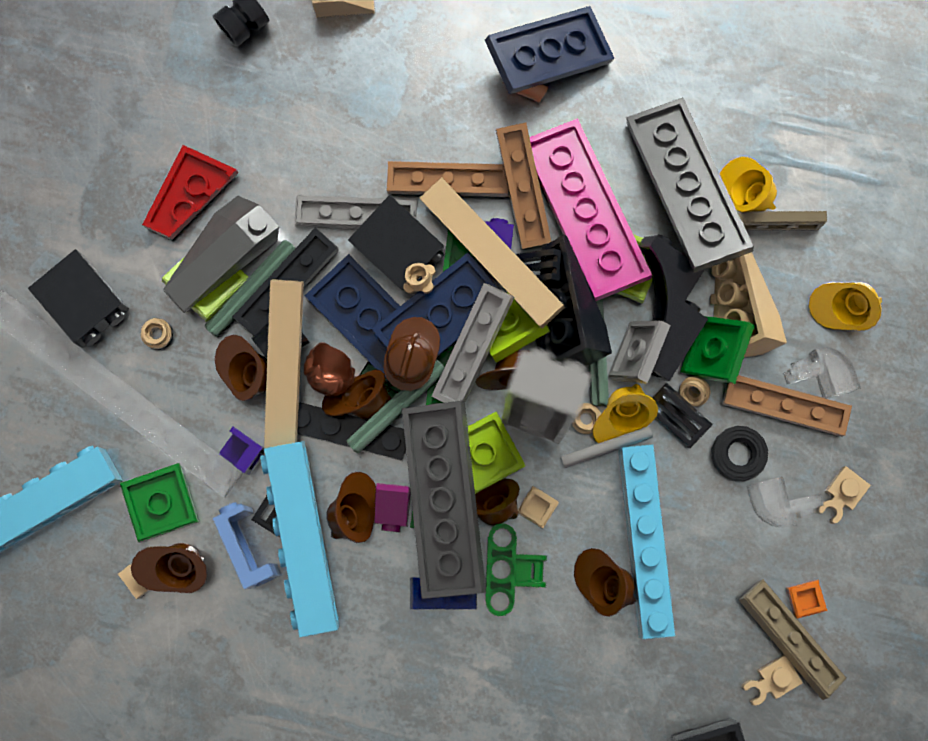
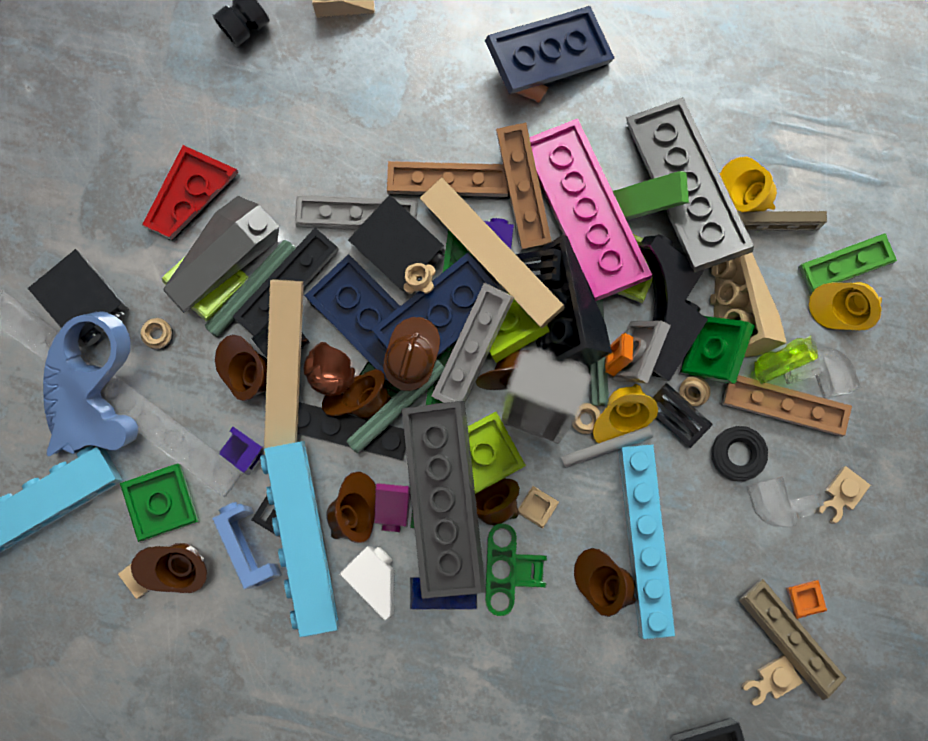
none -> medium blue animal [43,312,138,456]
none -> white slope [340,546,394,621]
none -> orange tile [605,333,633,376]
none -> bright green tile [613,171,689,220]
none -> clear neon green plate [755,335,818,385]
none -> bright green tile [799,233,897,294]

